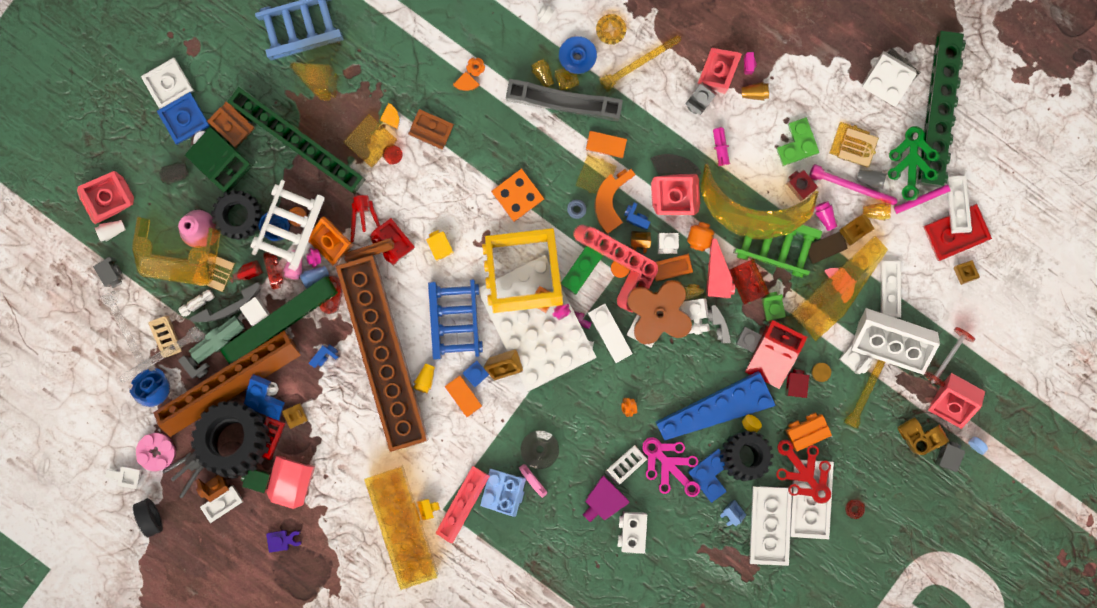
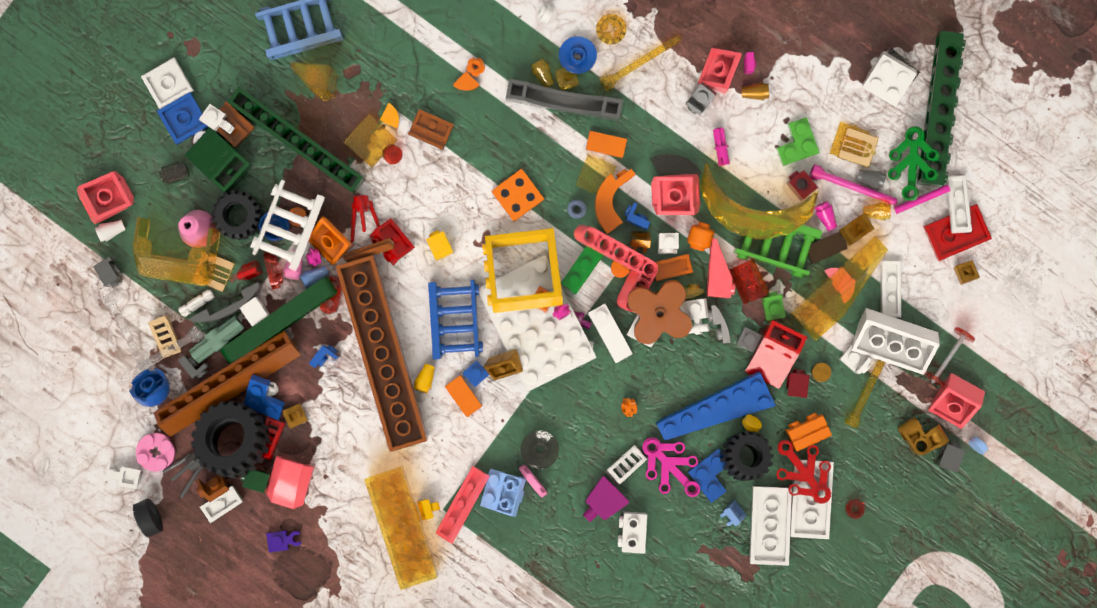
none -> white plate [199,104,234,134]

